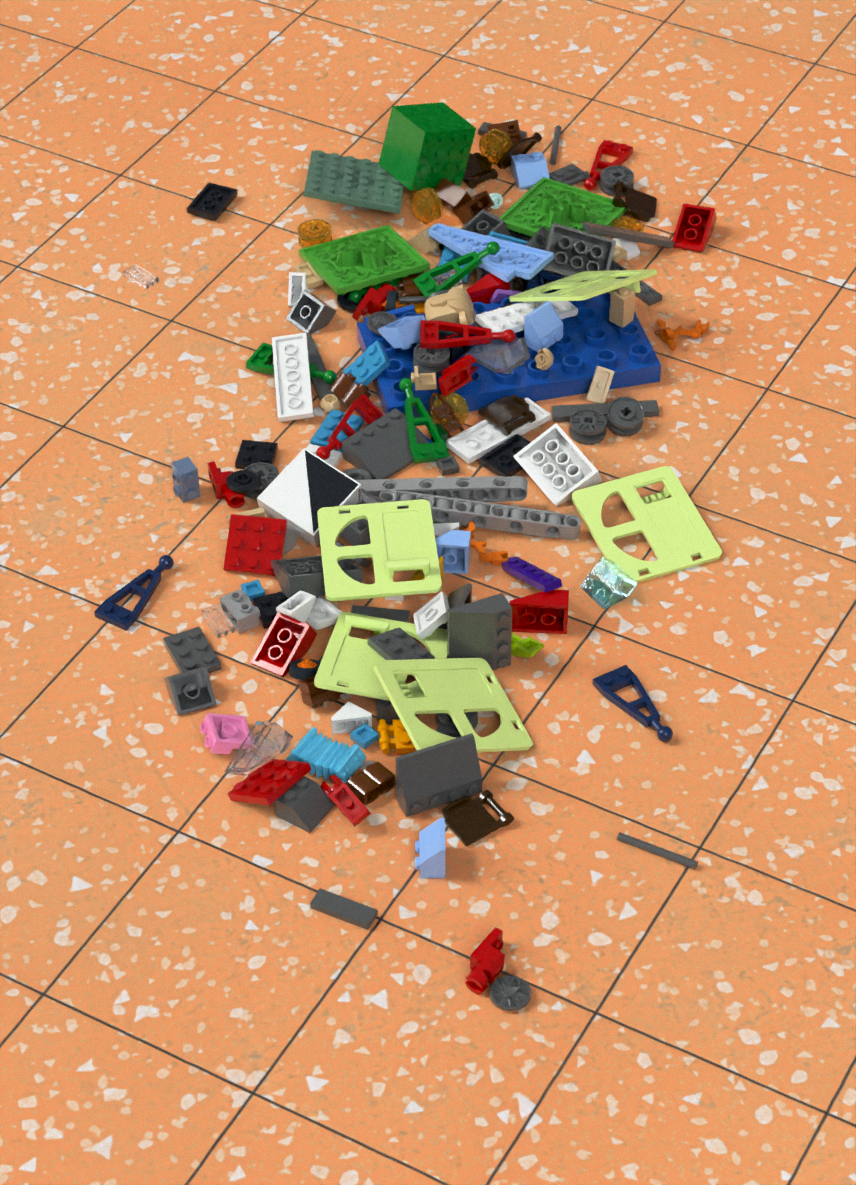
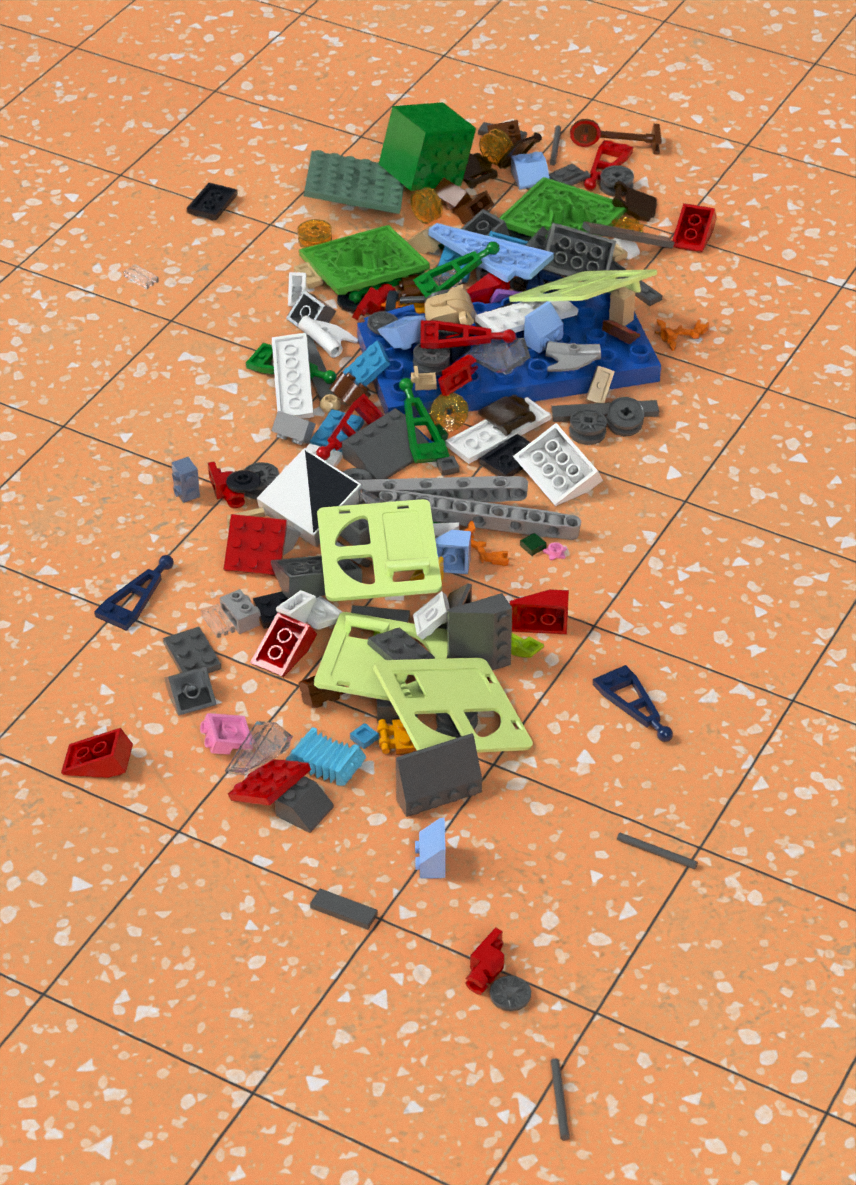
black plate [235,440,278,469] -> none
dark azure plate [241,580,265,601] -> none
black wheel [289,658,321,680] -> none
red plate [321,775,371,827] -> none
white slope [331,701,372,735] -> none
reddish brown brick [348,762,395,805] -> none
reddish brown piece [430,393,464,438] -> none
dark brown piece [442,790,514,846] -> none
light aqua plate [489,193,503,209] -> none
dark purple plate [501,557,562,593] -> none
tan plate [535,348,554,370] -> none
yellowish green door [571,466,722,586] -> none
clear light blue slope [580,556,638,609] -> none
none -> red slope [61,728,133,778]
none -> light grey brick [271,411,316,445]
none -> white pin [298,315,358,358]
none -> dark green tile [520,533,546,556]
none -> bright pink plate [543,542,567,561]
none -> light grey pin [546,341,601,372]
none -> dark grey bar [550,1058,570,1140]
none -> reddish brown piece [570,119,662,154]
none -> reddish brown slope [602,320,640,344]

